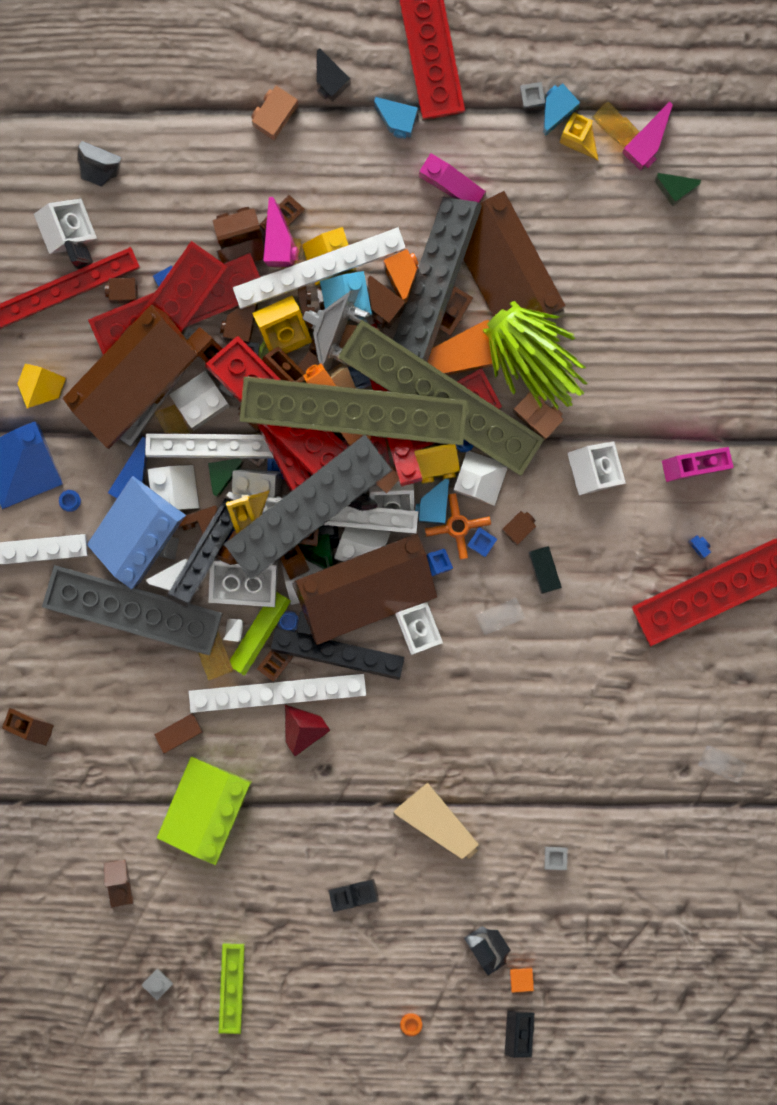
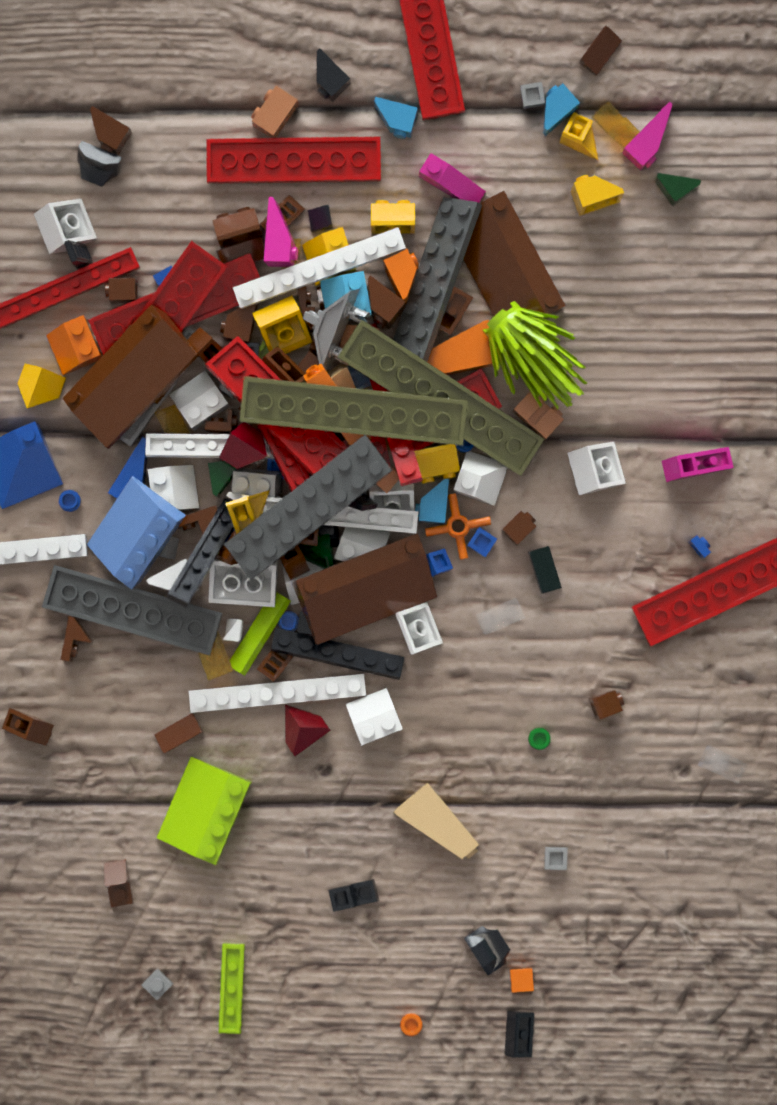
none -> orange slope [46,315,102,376]
none -> reddish brown slope [60,616,93,662]
none -> reddish brown slope [90,106,132,155]
none -> reddish brown bracket [205,409,237,433]
none -> red plate [206,136,381,184]
none -> dark red slope [219,422,268,470]
none -> black slope [308,204,333,232]
none -> white slope [346,688,403,746]
none -> yellow slope [371,200,415,234]
none -> green tile [528,728,551,750]
none -> yellow slope [571,175,624,216]
none -> reddish brown slope [579,25,622,76]
none -> reddish brown slope [589,690,625,720]

